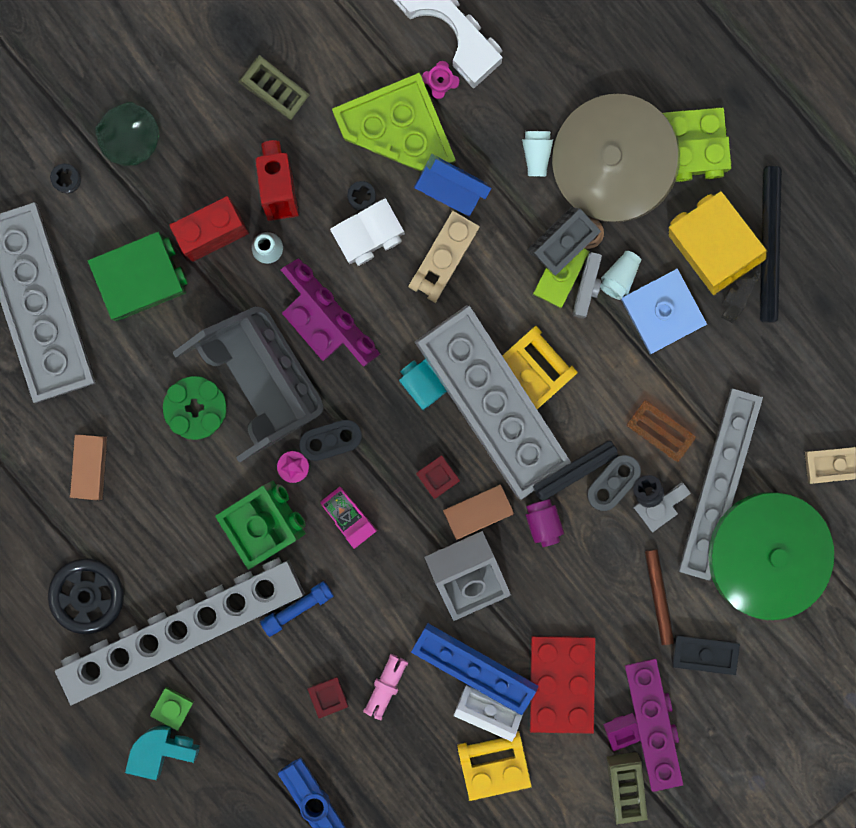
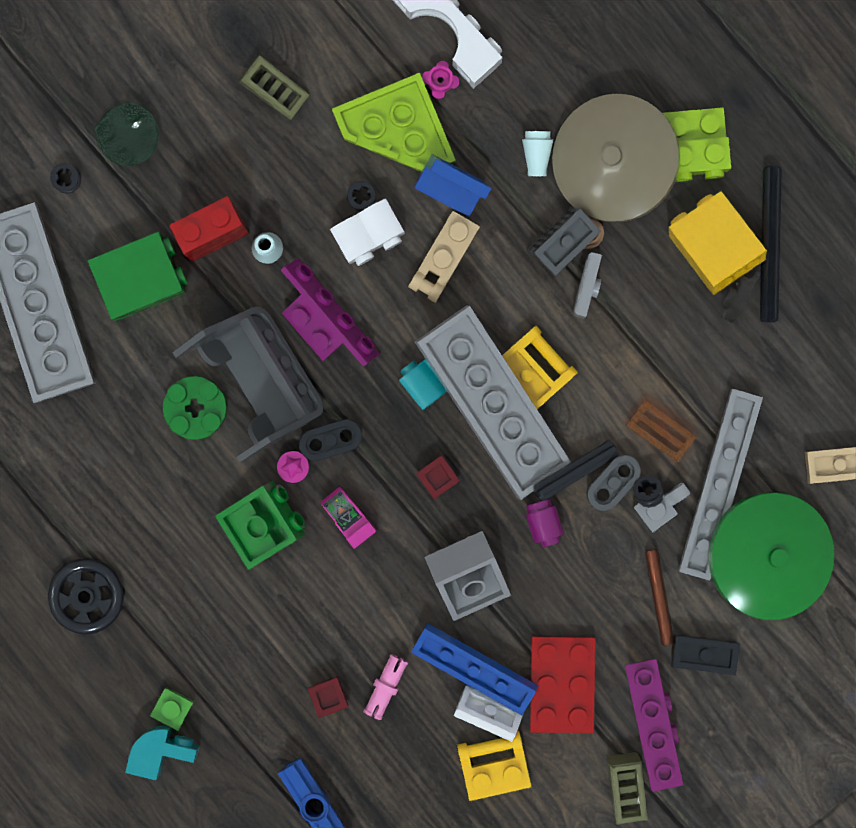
light grey brick [55,557,305,705] -> none
nougat slope [70,435,107,500] -> none
red torso [255,140,299,221] -> none
blue bar [260,581,334,637] -> none
nougat slope [443,484,514,540] -> none
lime plate [533,249,590,308] -> none
light aqua cone [600,251,641,300] -> none
magenta plate [603,713,640,752] -> none
light blue plate [621,268,707,354] -> none

